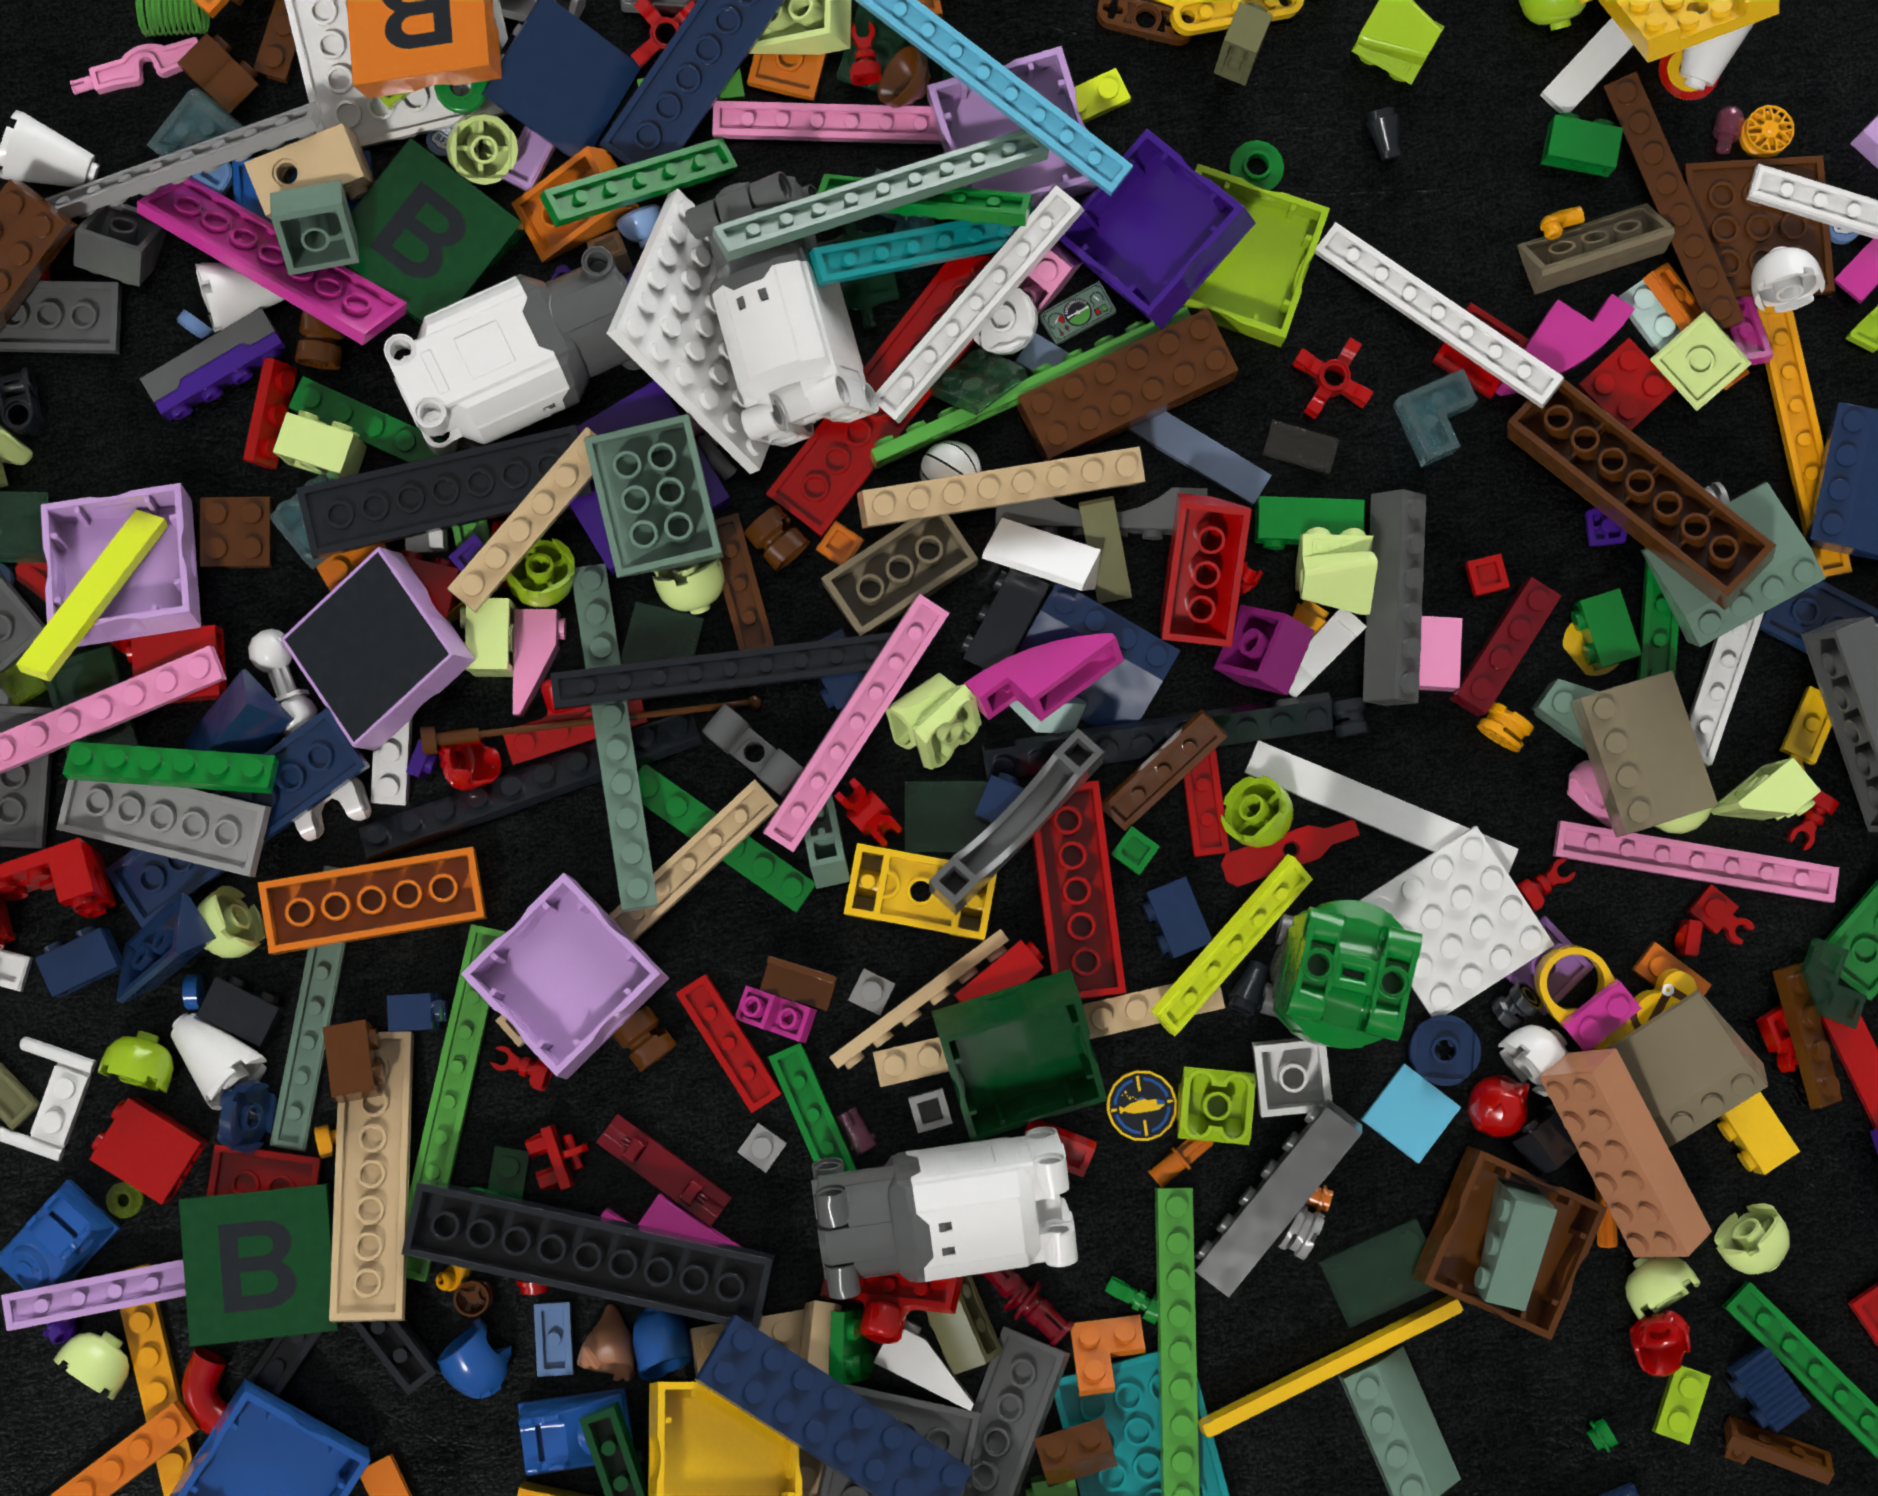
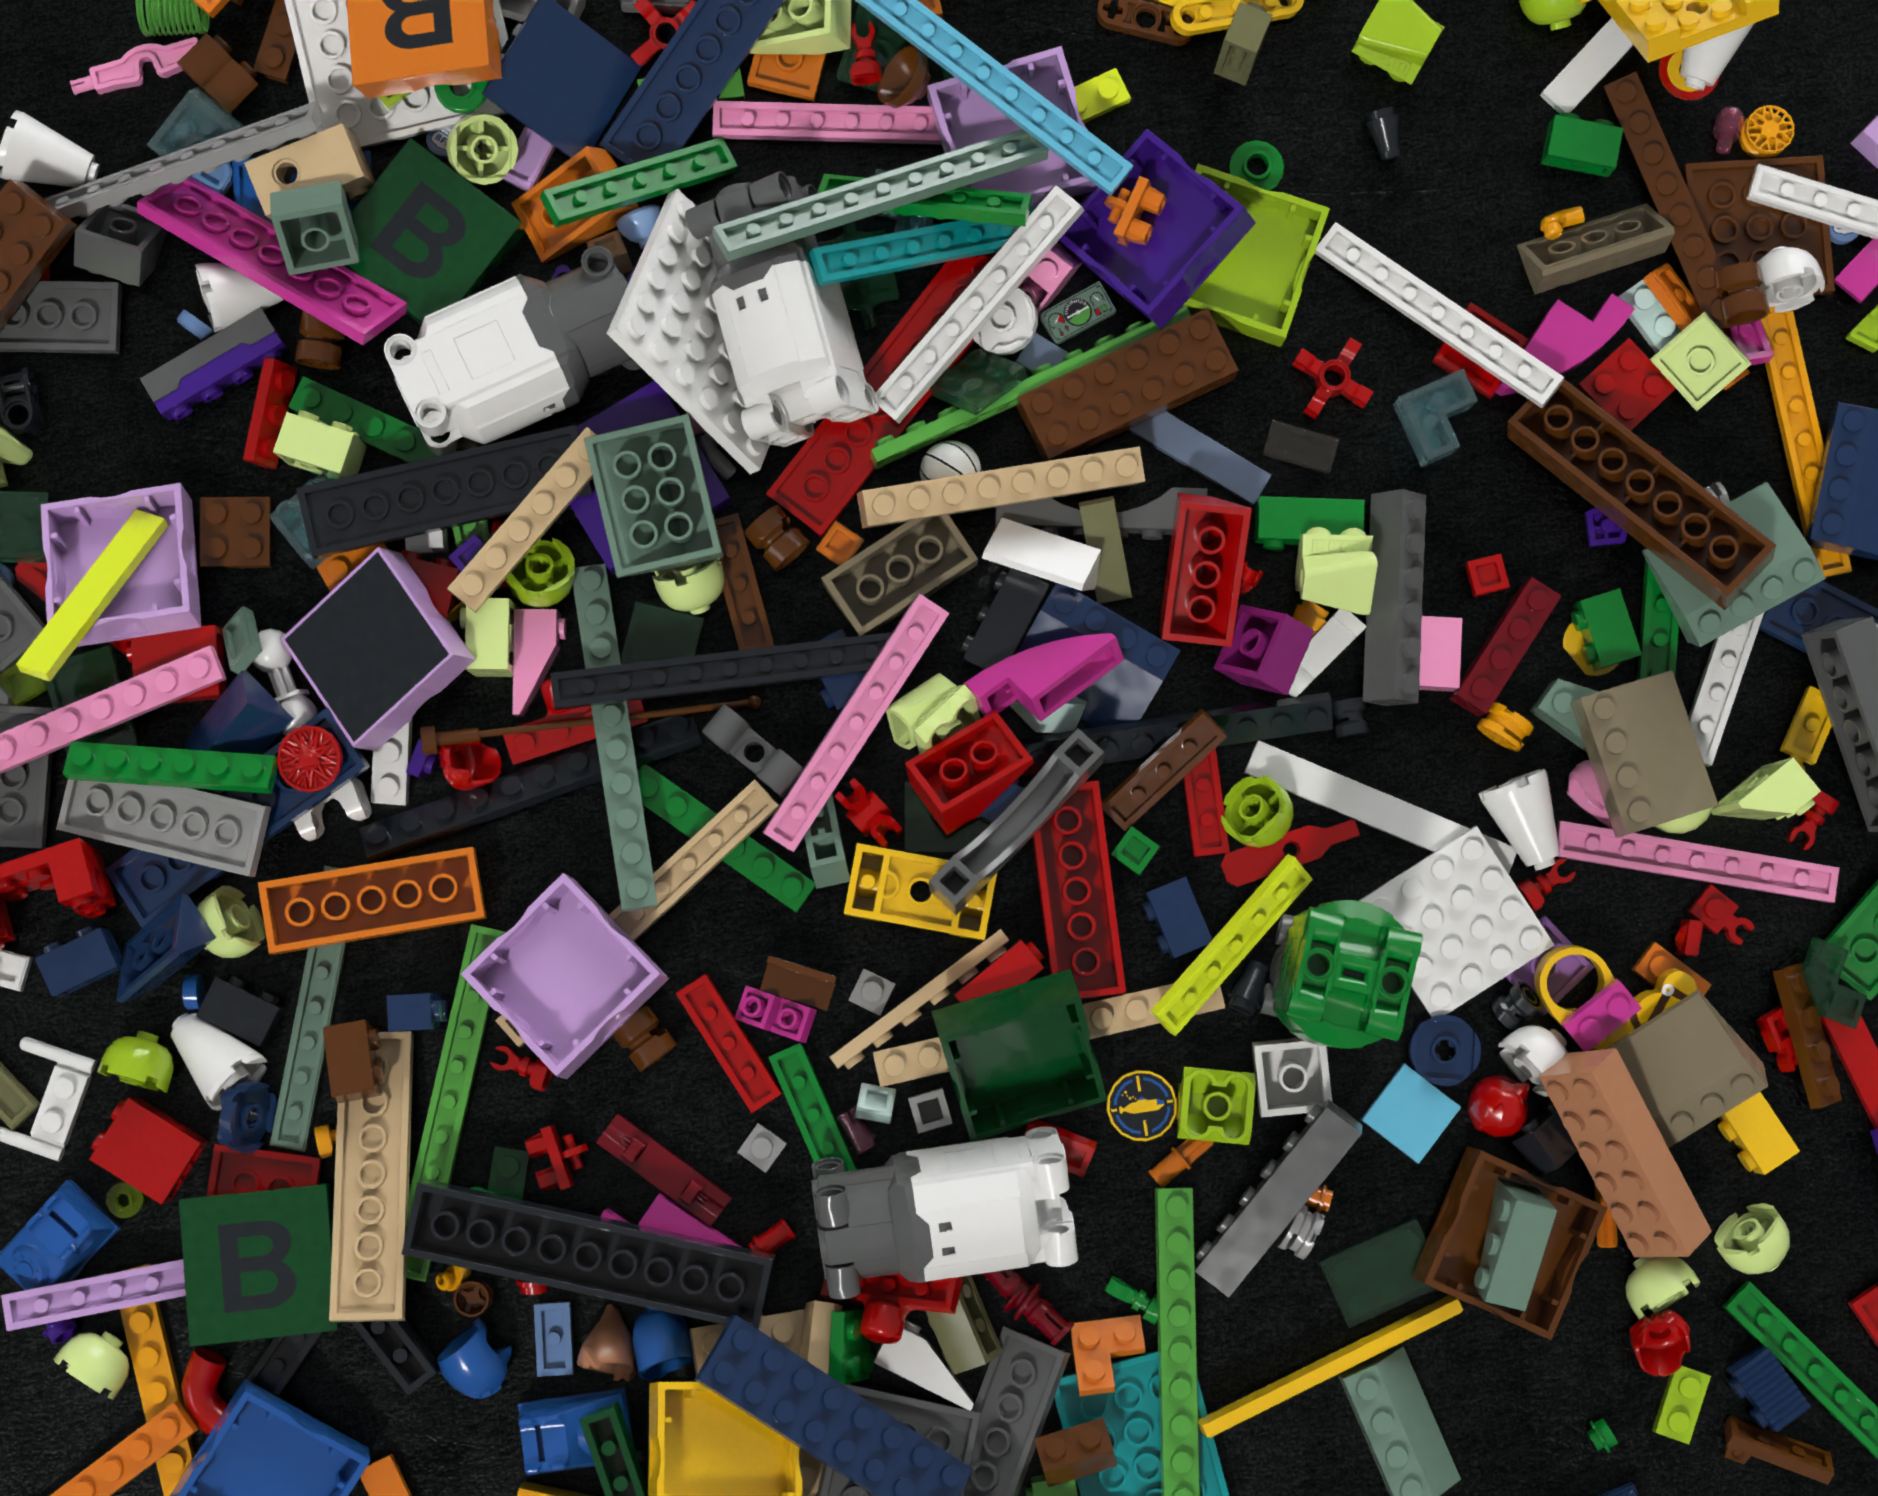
none -> sand green tile [222,606,262,675]
none -> red wheel [277,725,343,792]
none -> red pin [748,1218,796,1254]
none -> light aqua tile [855,1083,896,1124]
none -> red slope [905,710,1034,835]
none -> orange hips [1104,176,1167,247]
none -> white cone [1478,769,1560,871]
none -> reddish brown wheel [1714,262,1770,326]

